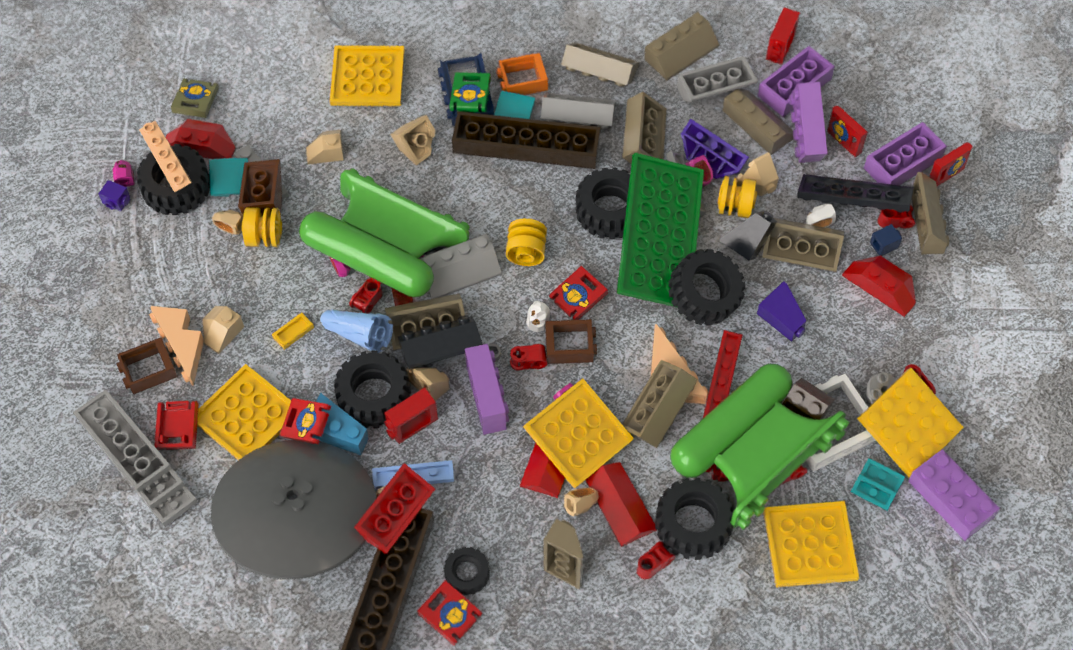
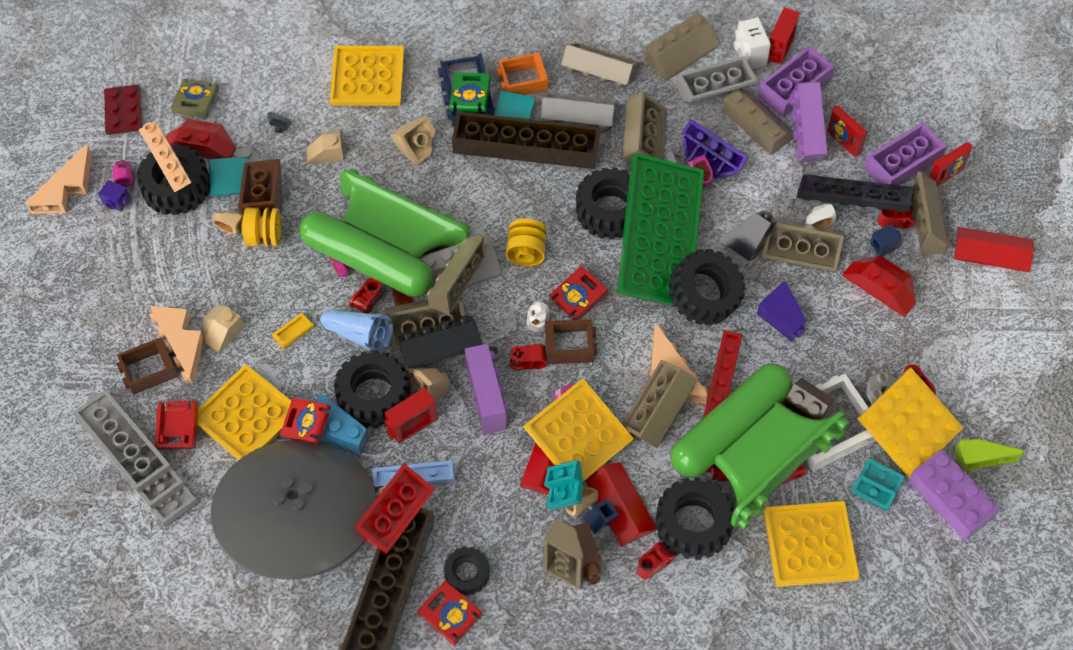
yellow wheel [718,176,757,218] -> none
tan slope [737,152,779,196] -> none
none -> light nougat slope [26,144,92,214]
none -> dark red plate [104,84,142,135]
none -> black piece [267,112,291,133]
none -> dark tan slope [427,235,486,315]
none -> teal slope [544,460,583,511]
none -> reddish brown hips [573,522,602,586]
none -> dark blue brick [583,498,619,534]
none -> white brick [734,17,770,69]
none -> red slope [954,227,1034,272]
none -> lime slope [954,439,1024,472]

